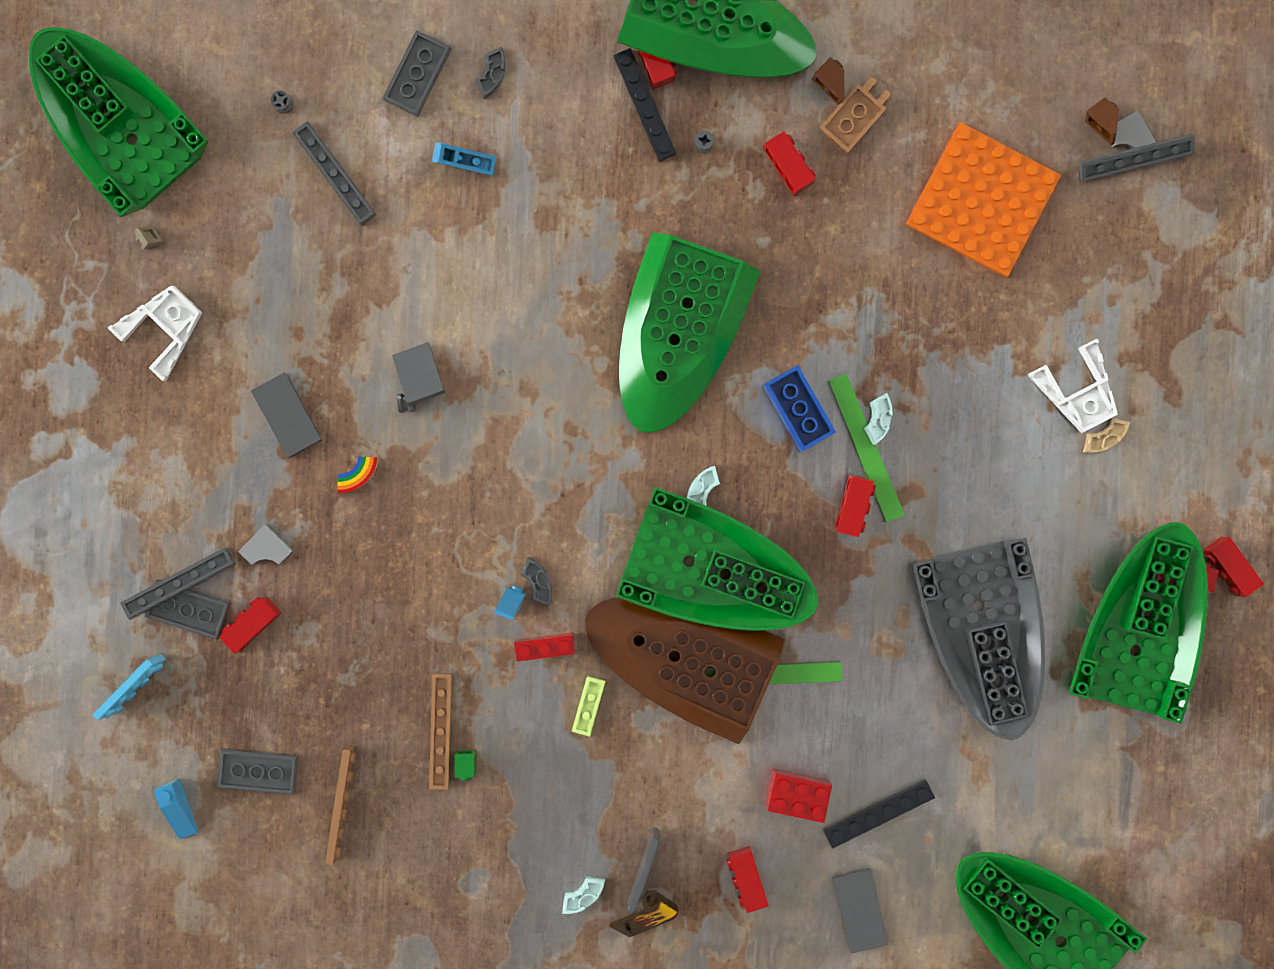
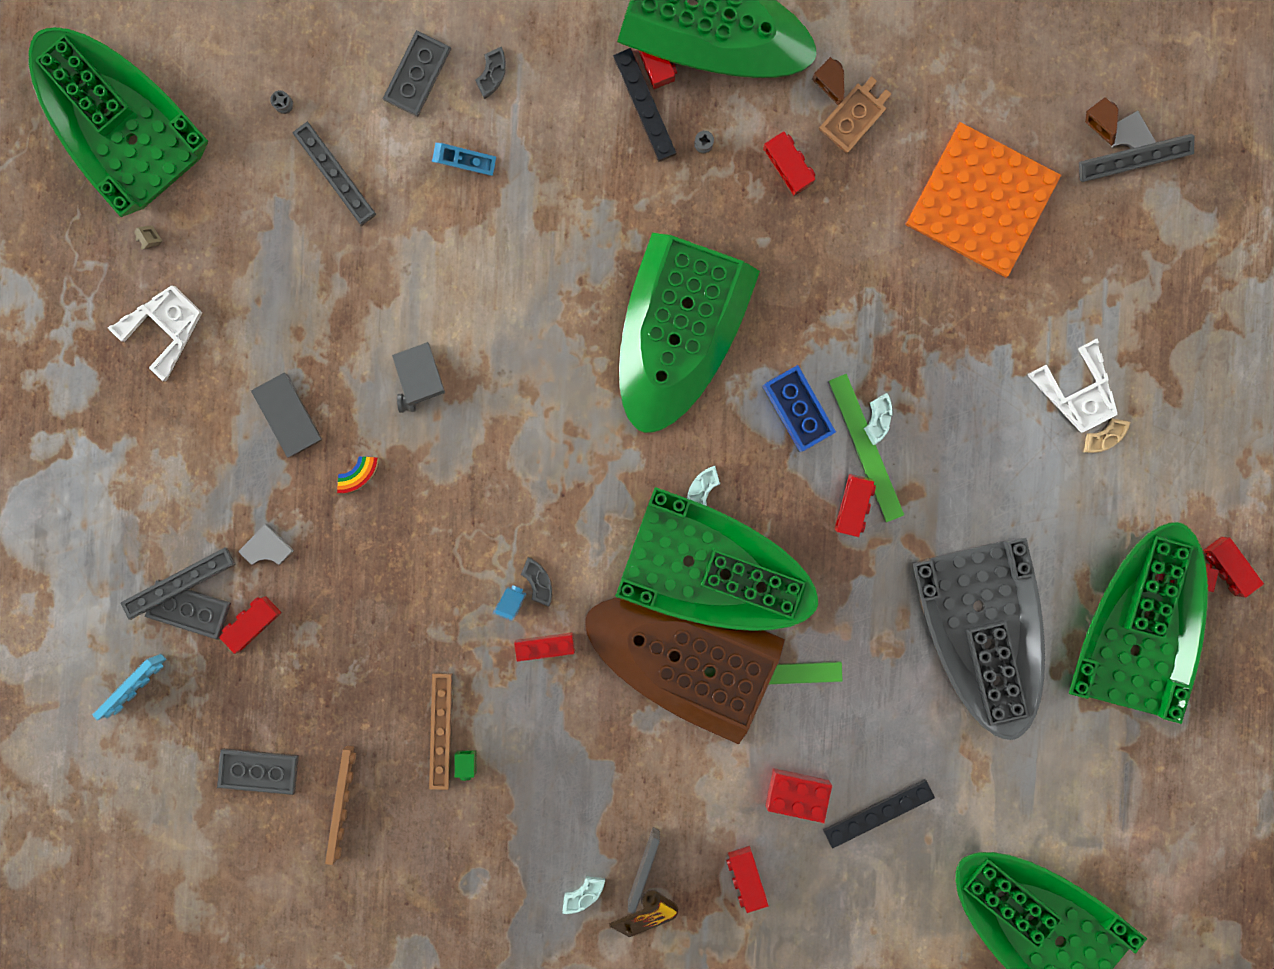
dark azure slope [153,778,198,840] -> none
yellowish green tile [572,675,606,737] -> none
dark grey tile [833,868,888,954] -> none

